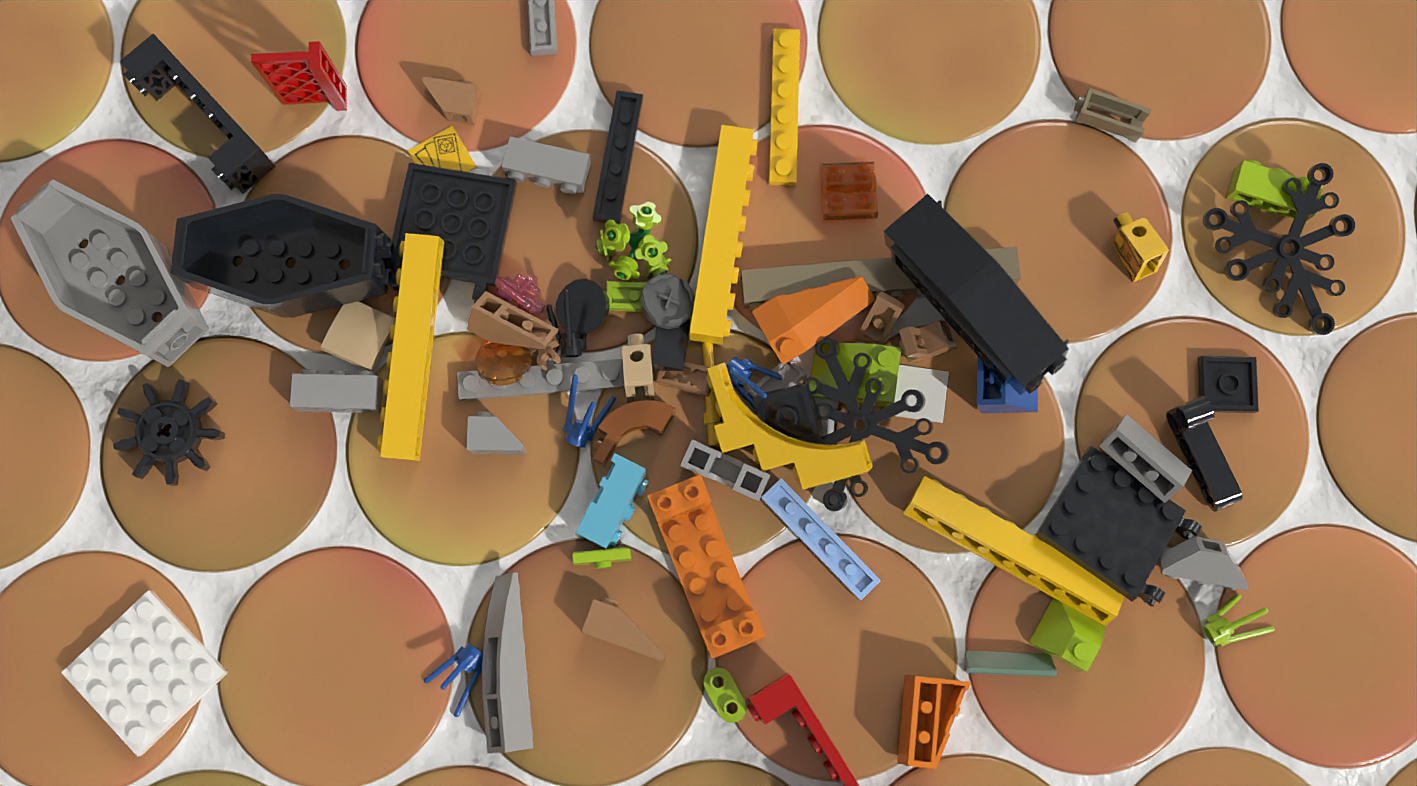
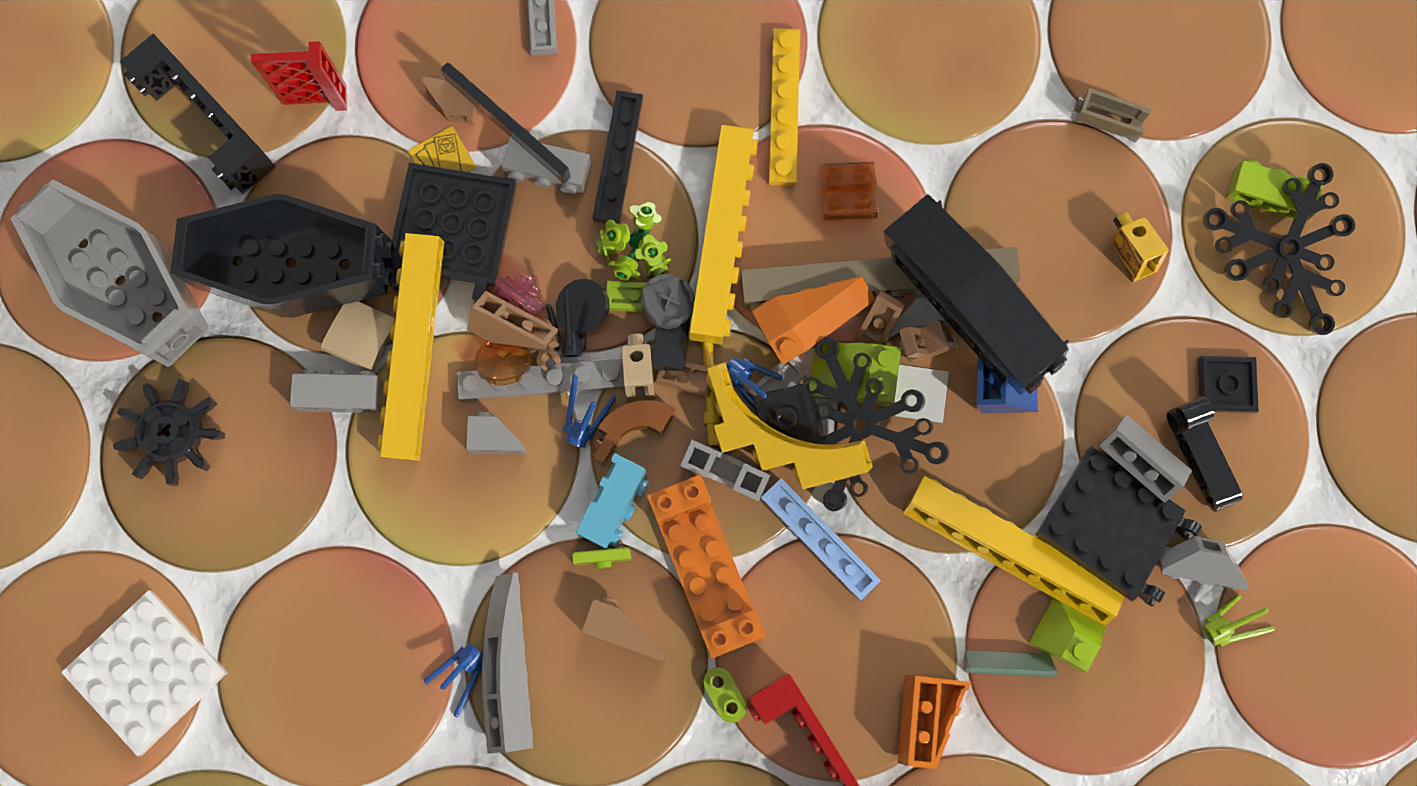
none -> black tile [441,62,571,184]

